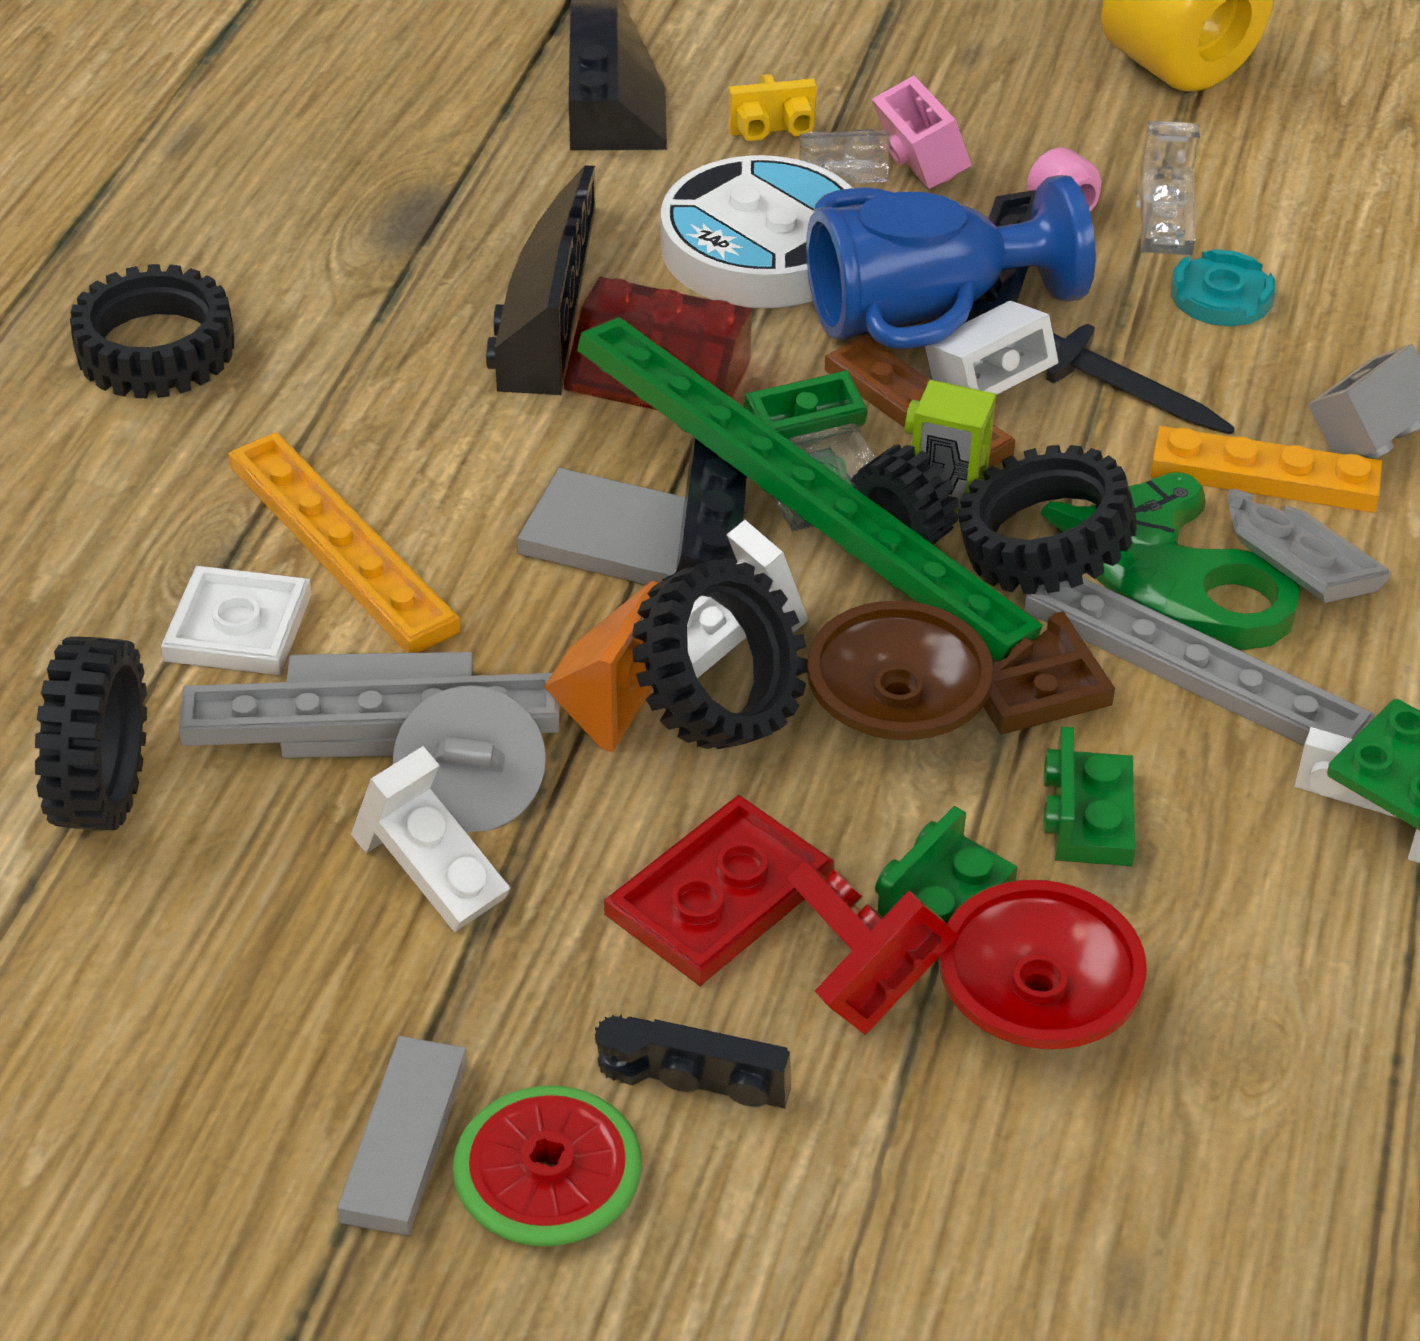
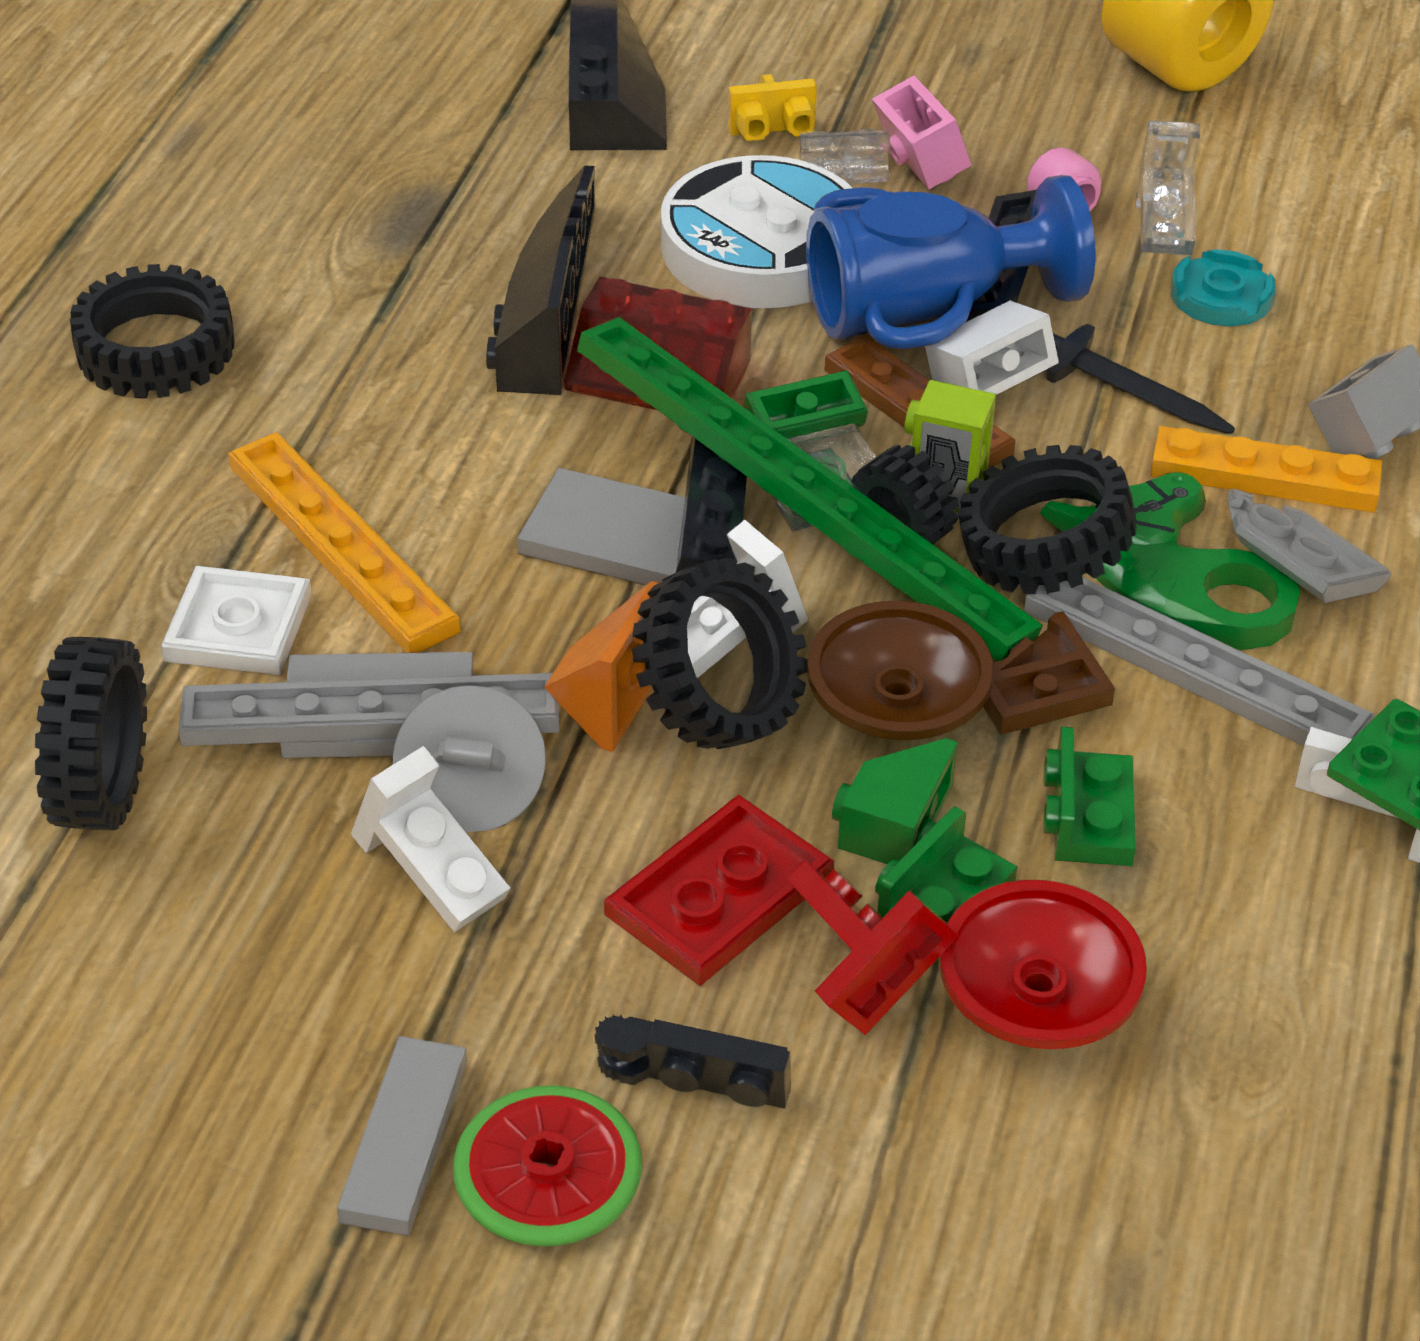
none -> green slope [832,738,958,864]

